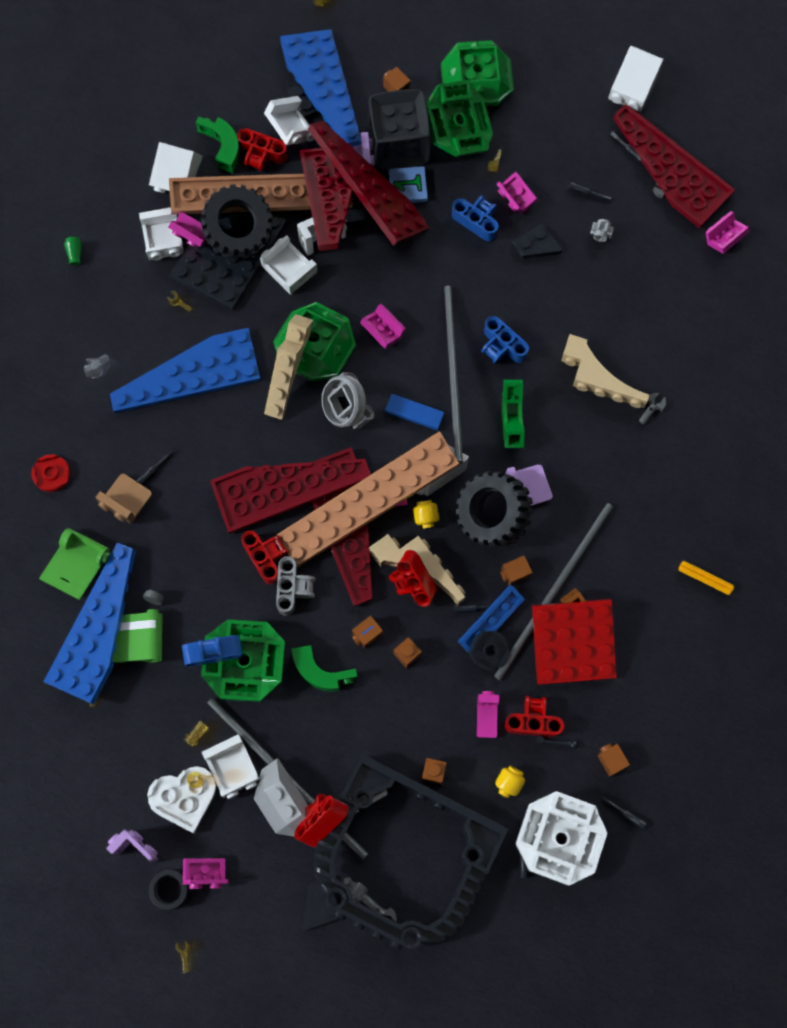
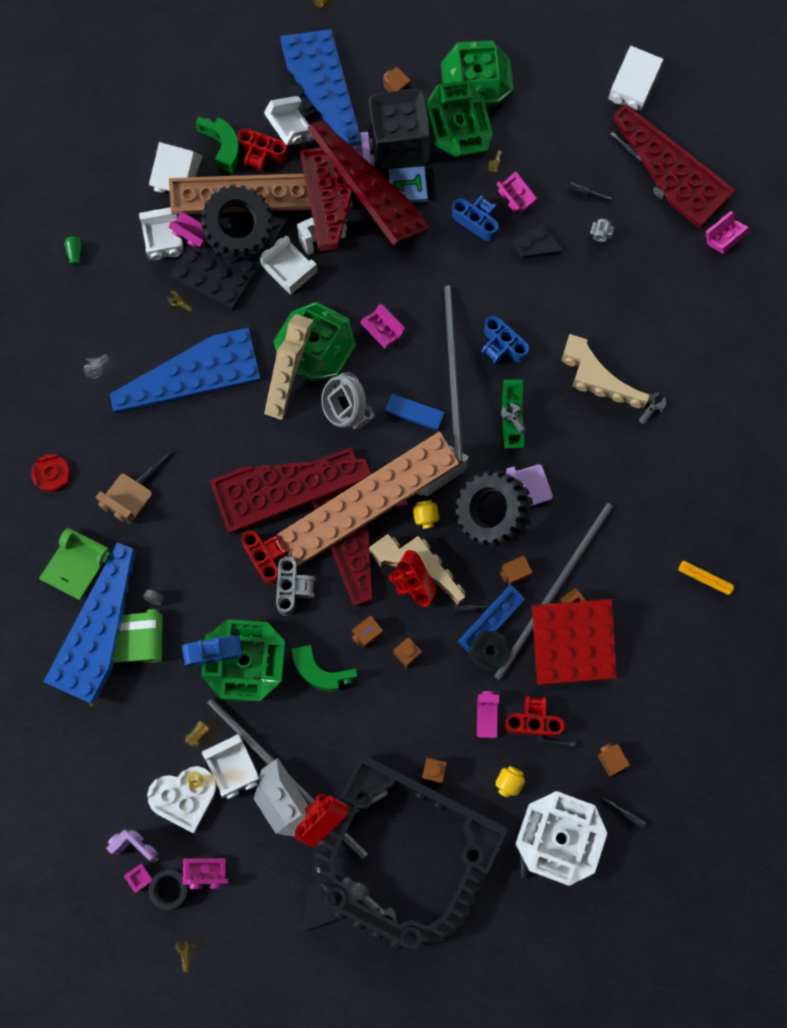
none -> dark pink plate [124,863,152,893]
none -> dark grey bar [501,403,526,434]

